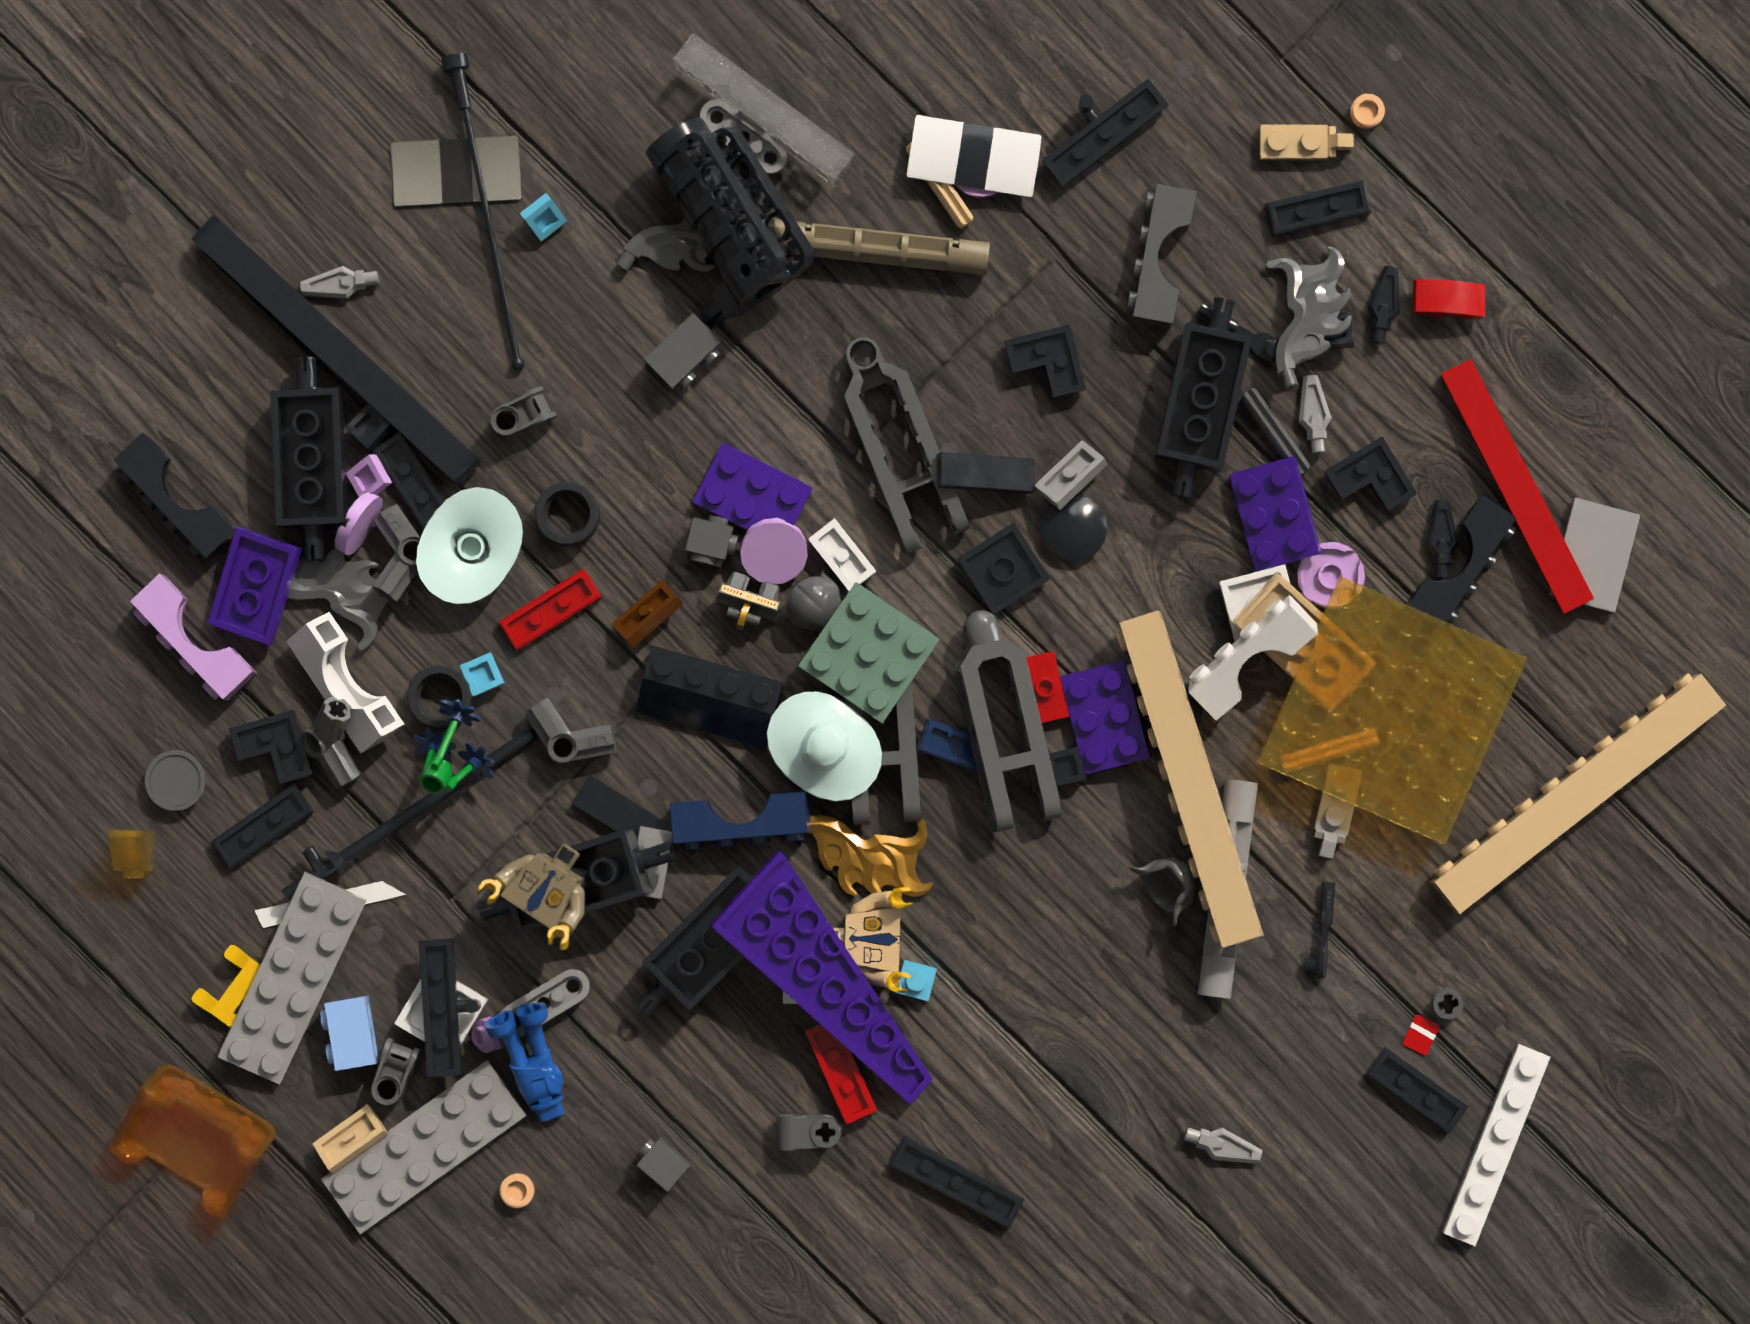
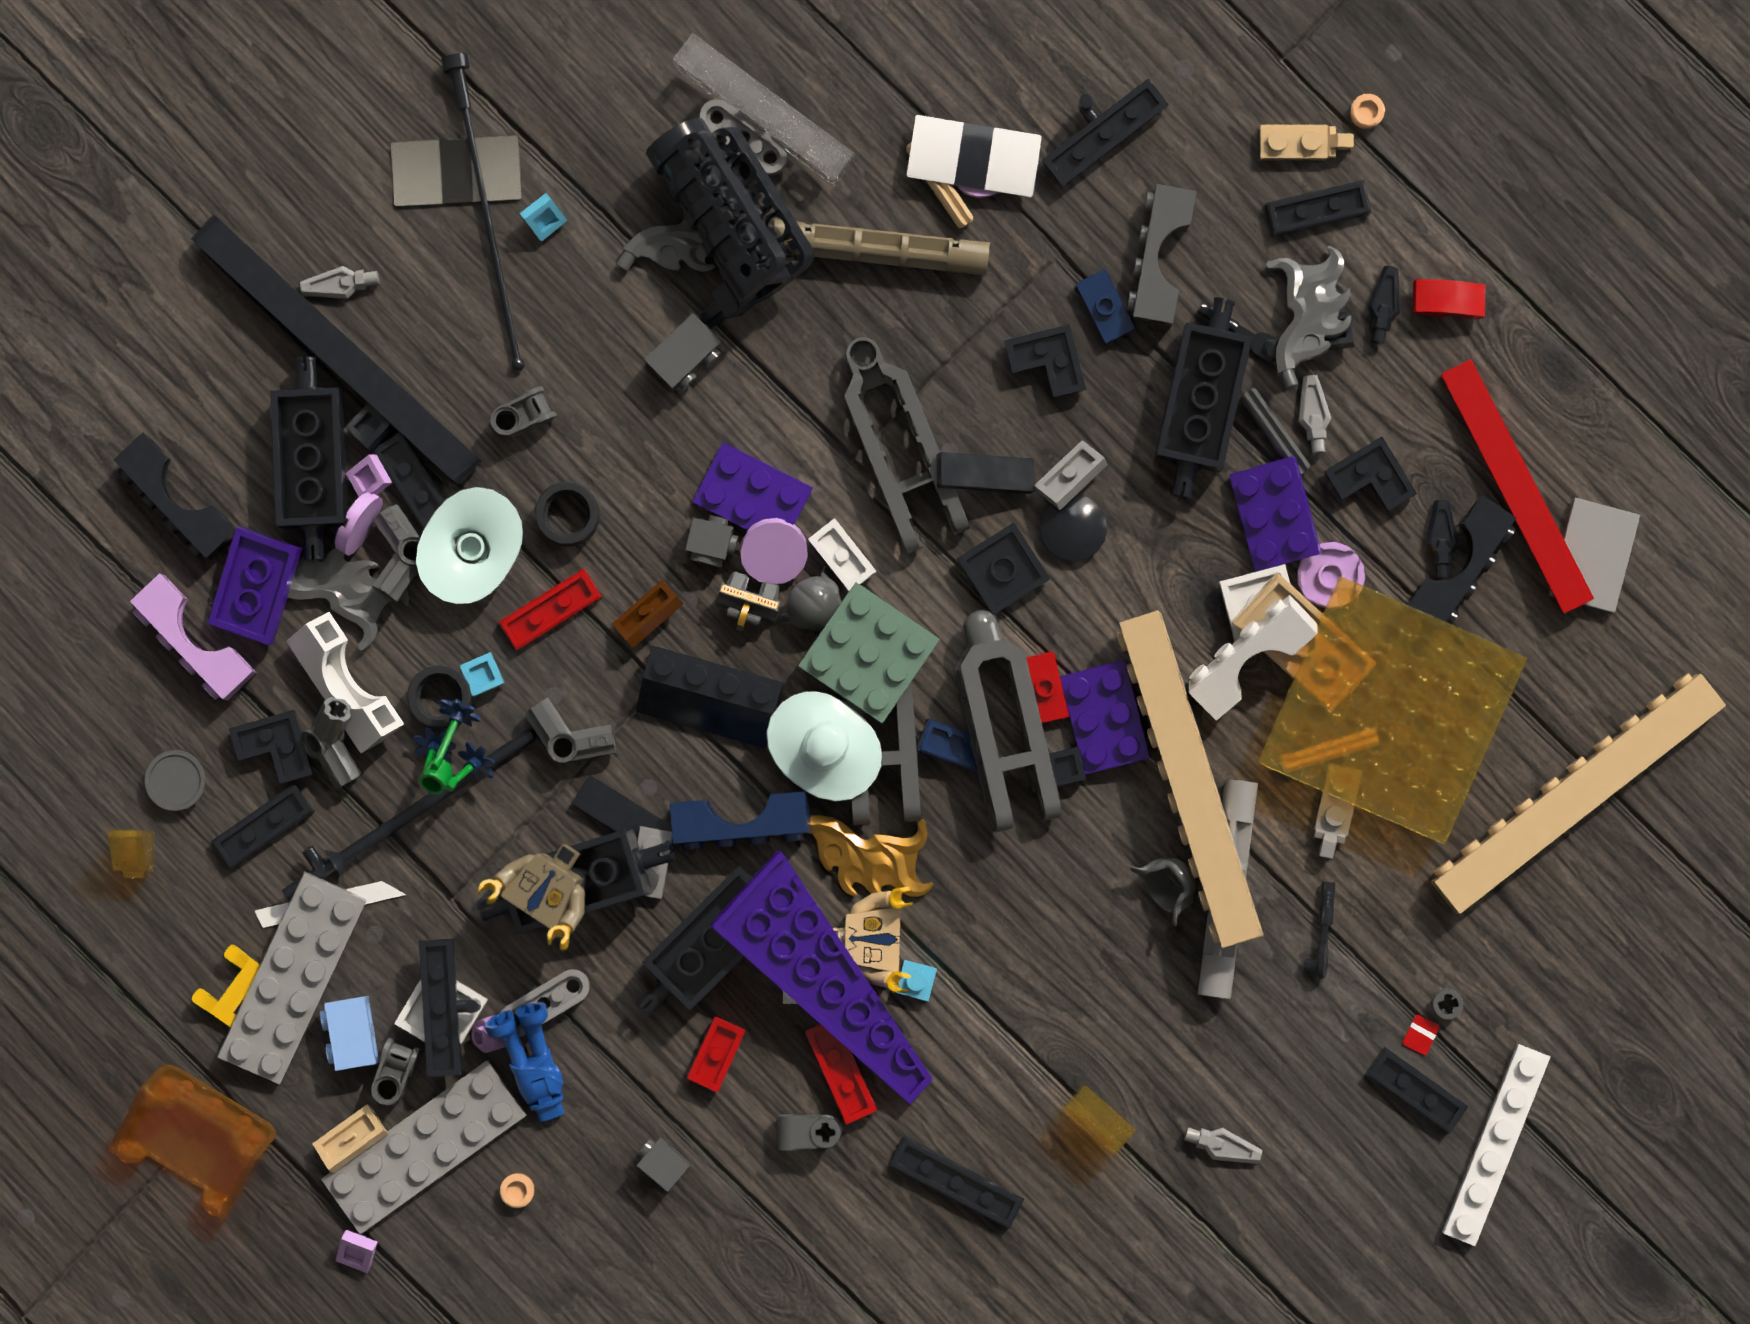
none -> lavender plate [336,1230,377,1273]
none -> red plate [687,1016,746,1092]
none -> clear yellow brick [1061,1083,1136,1155]
none -> dark blue plate [1075,269,1136,345]

